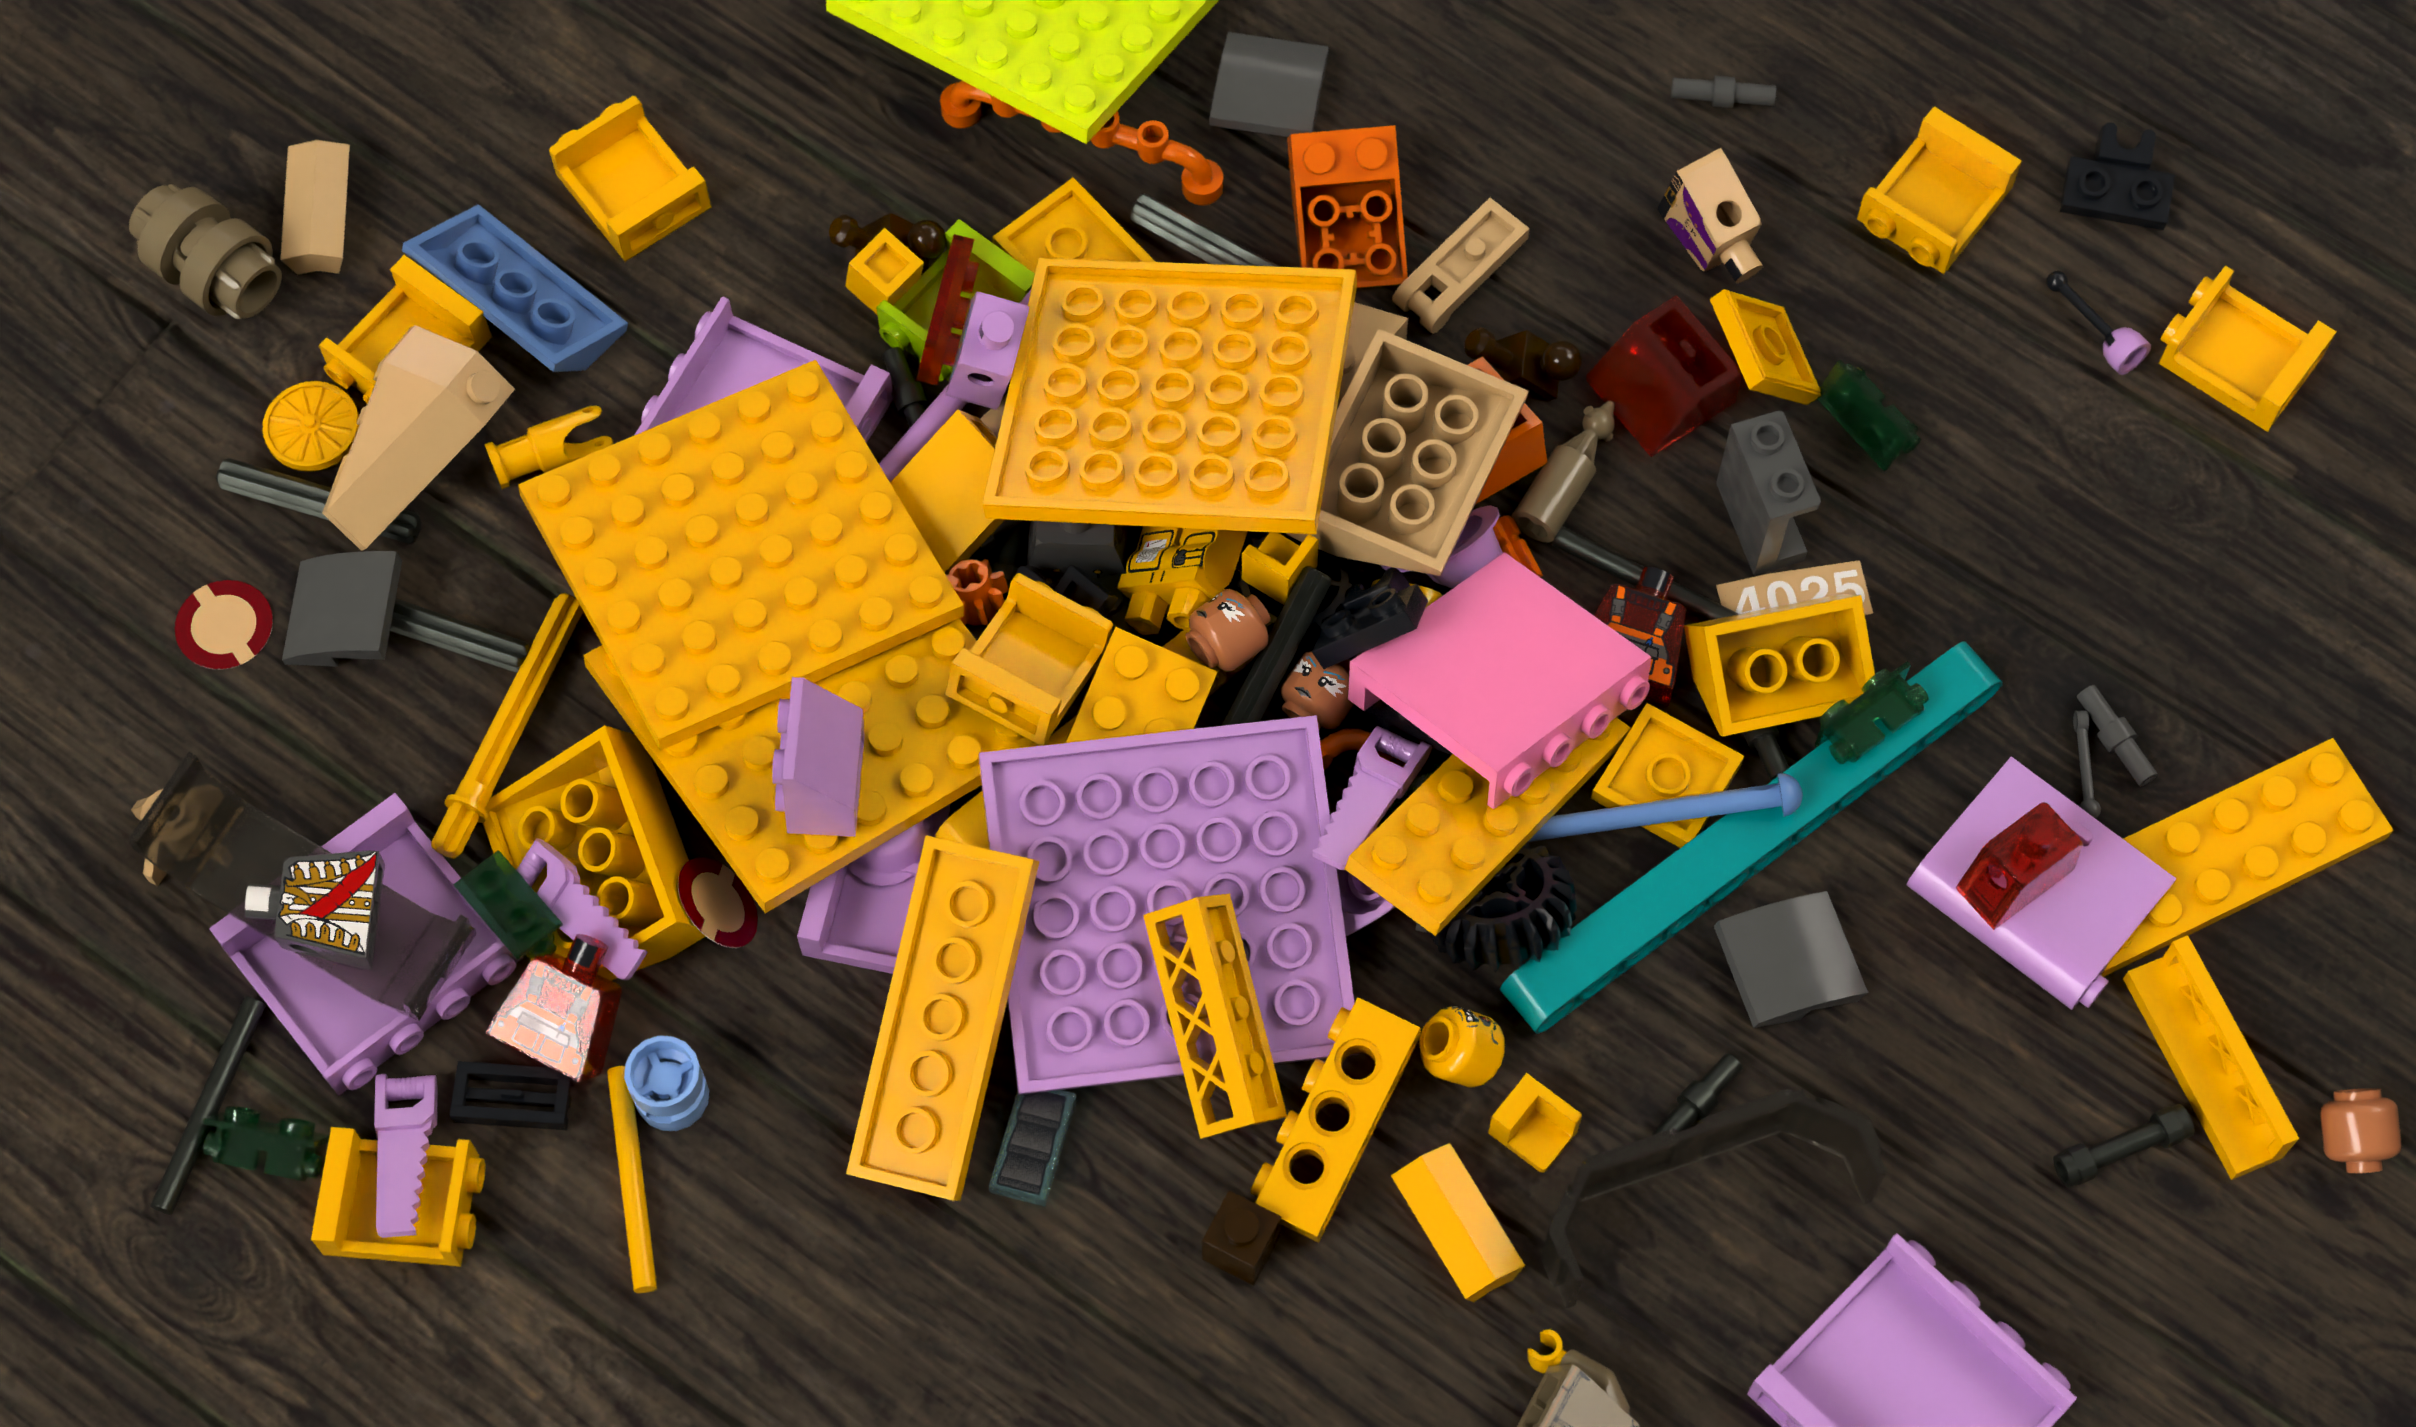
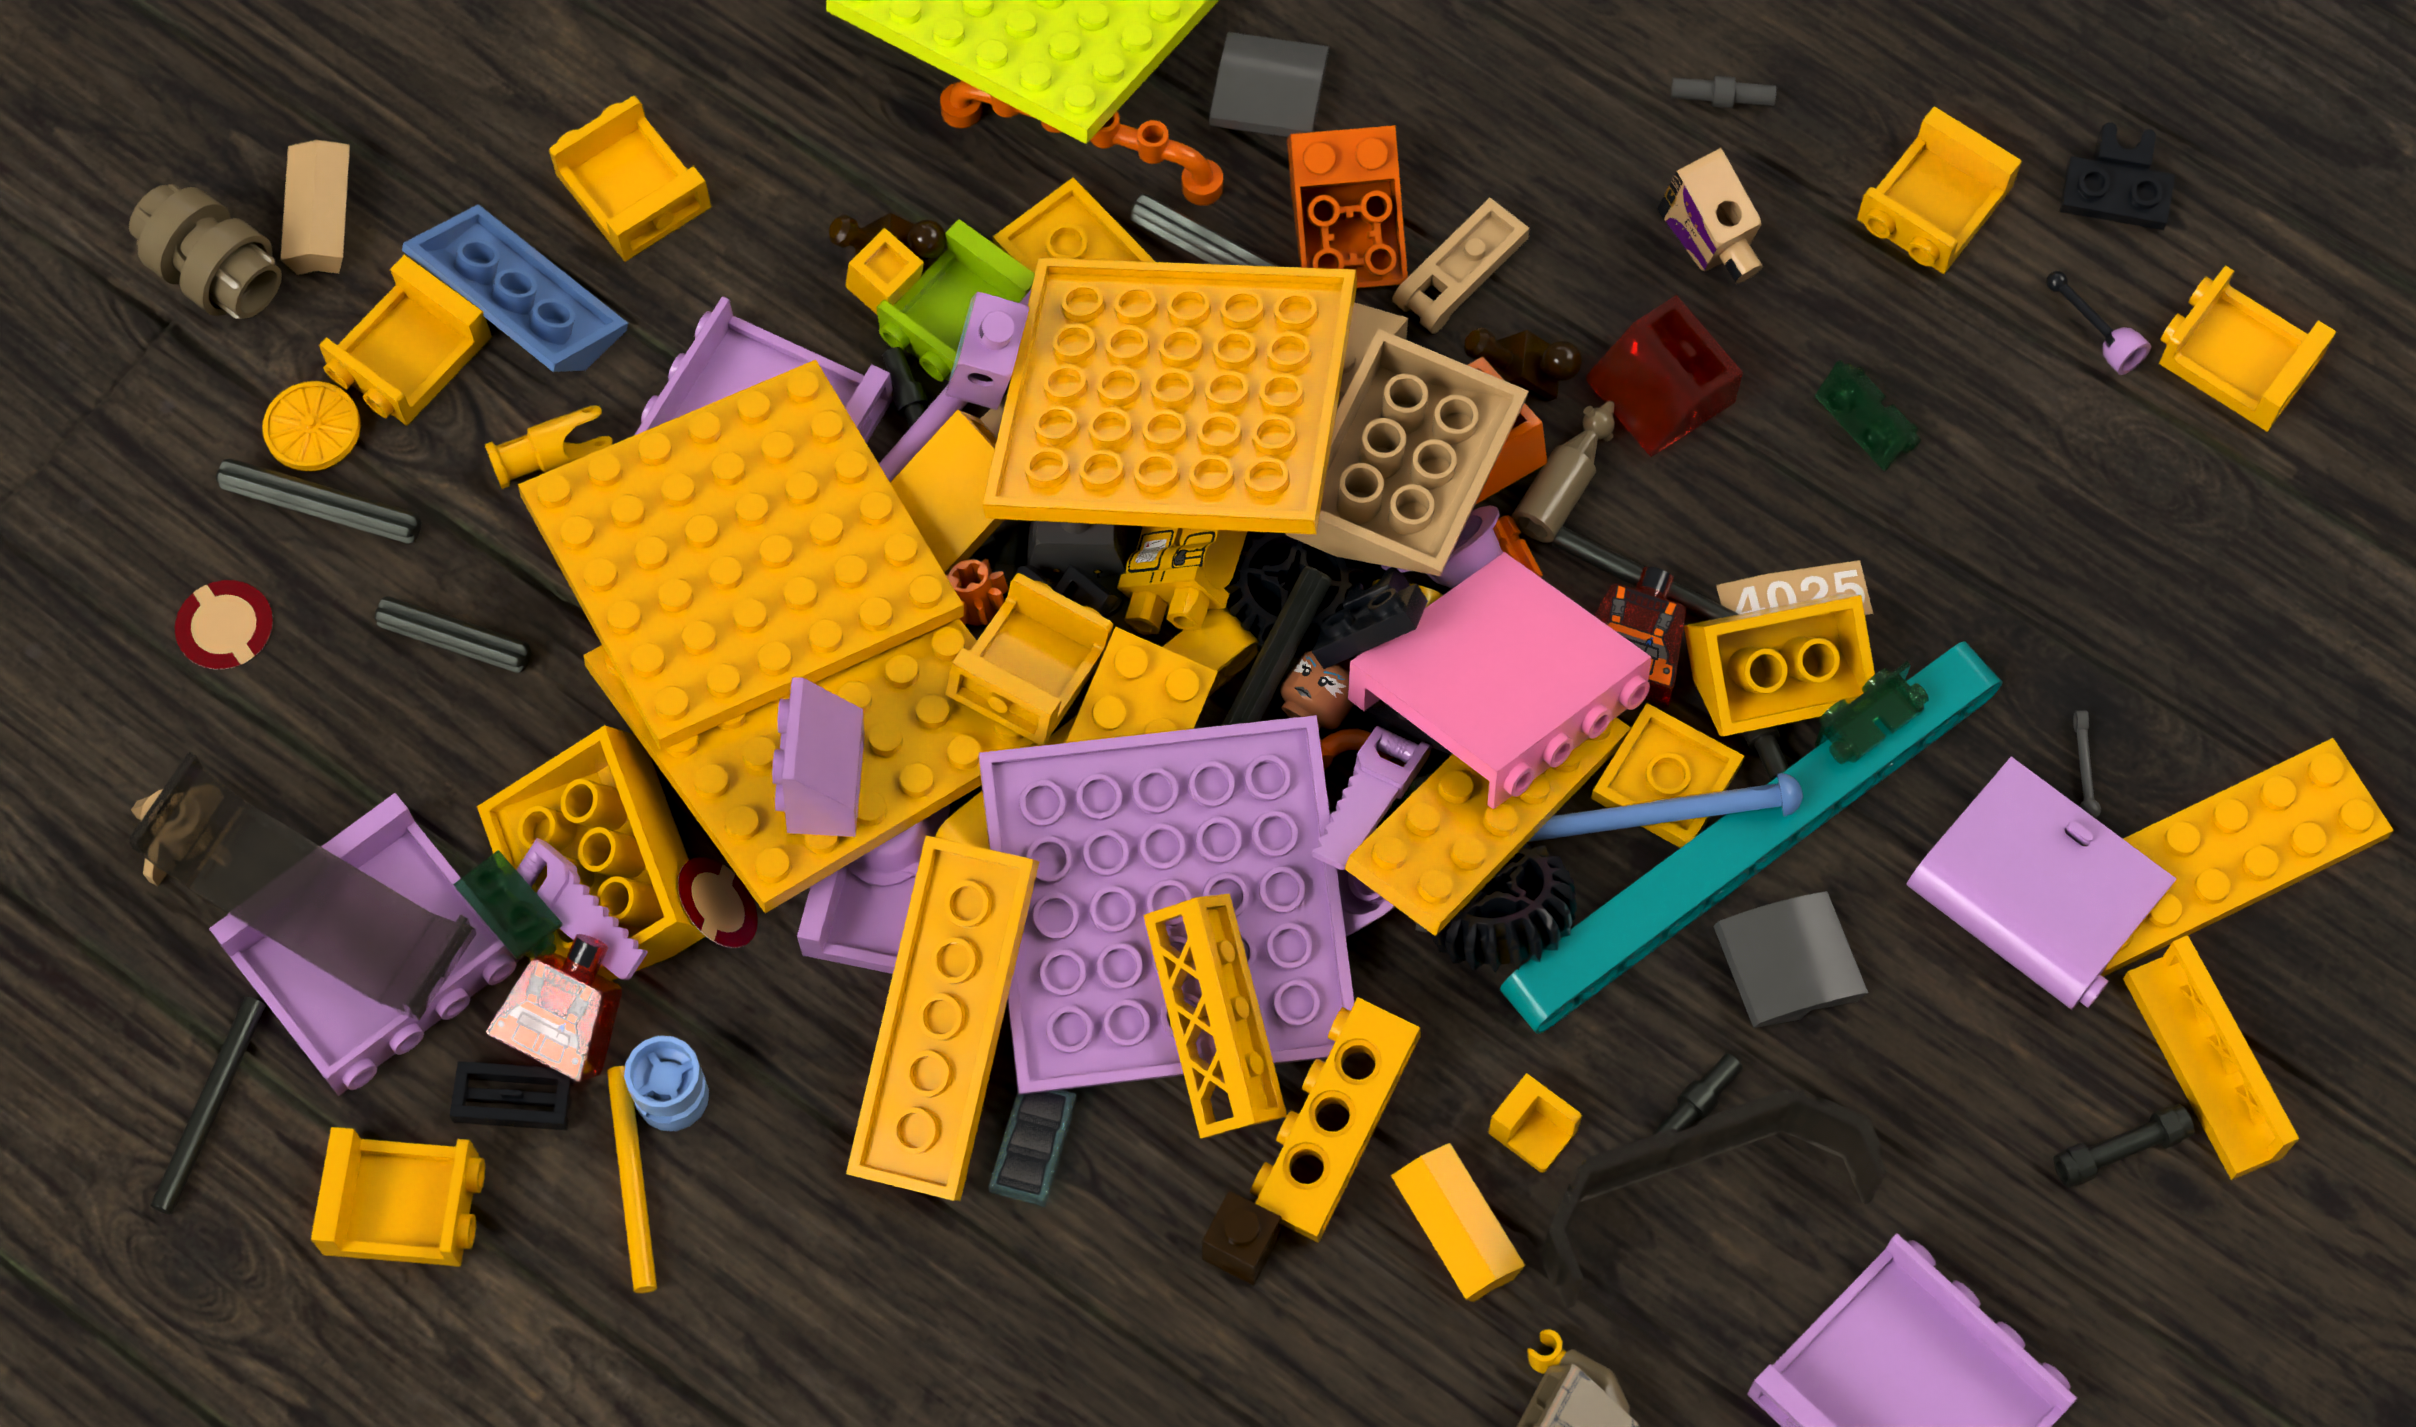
clear green hinge [203,1106,330,1182] -> none
torso [245,850,385,970] -> none
dark grey slope [282,551,402,667] -> none
tan wedge [322,325,515,551] -> none
lavender piece [374,1074,438,1238] -> none
yellow axle [431,593,583,859] -> none
clear red plate [916,234,979,385] -> none
nougat head [1185,589,1271,672] -> none
yellow panel [1242,532,1319,605] -> none
yellow head [1420,1006,1505,1088] -> none
yellow tile [1710,289,1822,405] -> none
dark grey panel [1716,411,1821,576] -> none
clear red torso [1956,802,2083,930] -> none
dark grey bar [2077,685,2158,787] -> none
nougat head [2320,1088,2401,1173] -> none

